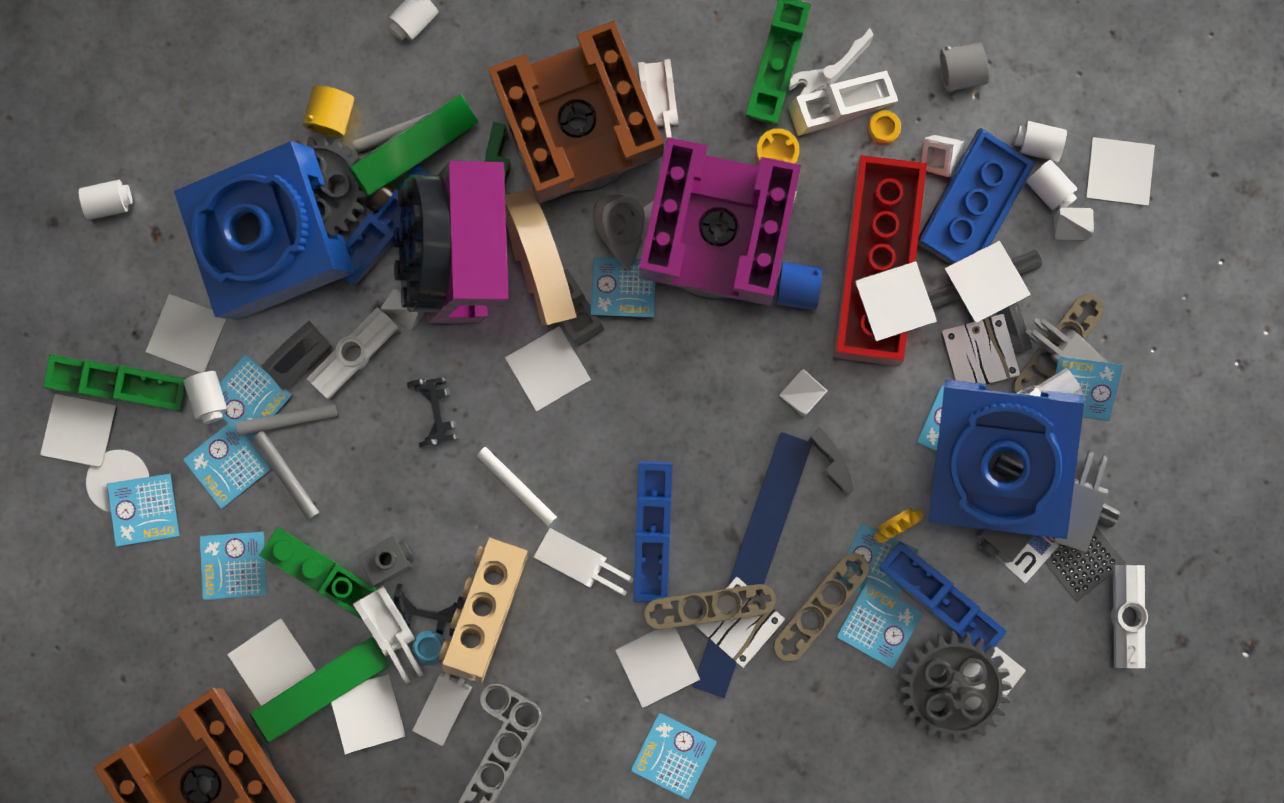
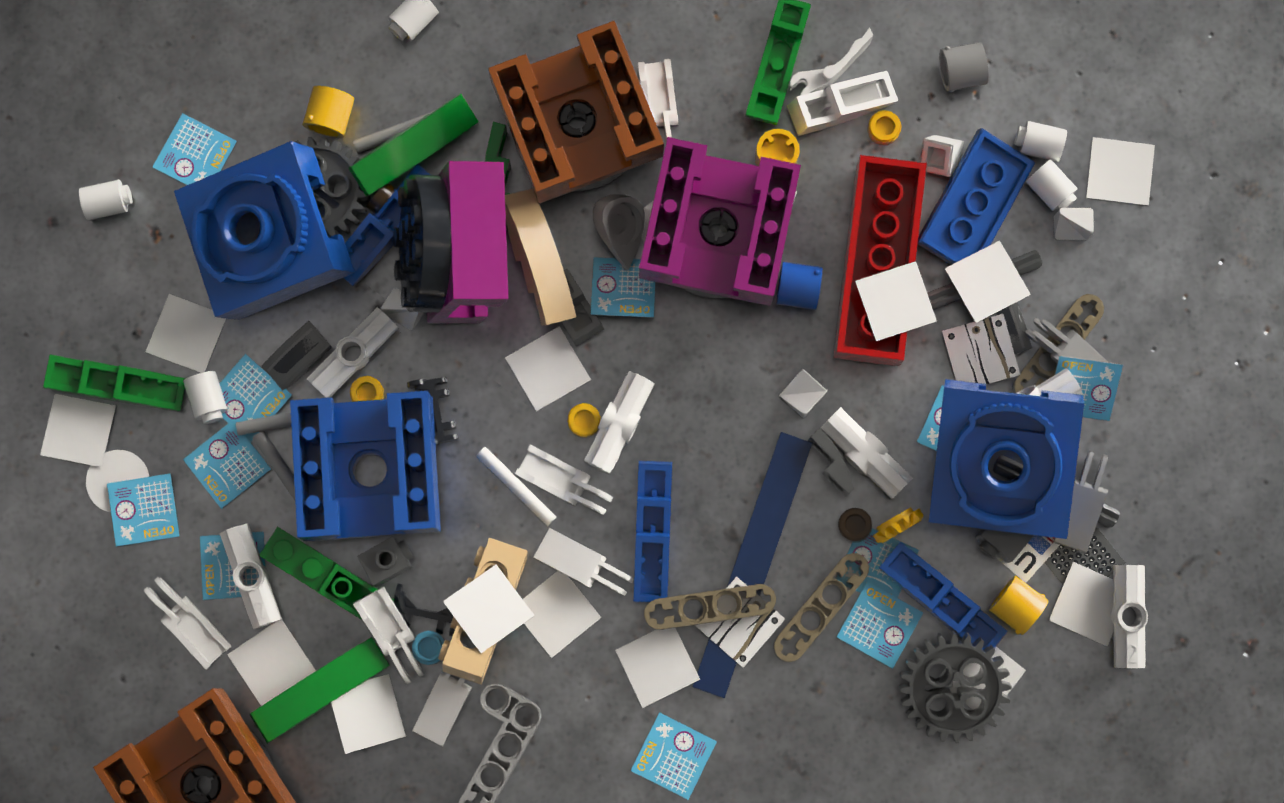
none -> white arm [144,577,231,670]
none -> medium azure sticker [153,113,237,185]
none -> white piece [219,523,282,629]
none -> blue piece [290,391,441,542]
none -> yellow tile [350,376,384,402]
none -> white sticker [443,565,534,653]
none -> white arm [515,444,613,515]
none -> white sticker [522,571,602,658]
none -> yellow tile [567,403,601,438]
none -> white piece [584,371,655,474]
none -> white piece [821,408,913,499]
none -> dark brown tile [838,508,872,543]
none -> yellow piece [989,575,1048,635]
none -> white sticker [1049,562,1114,646]

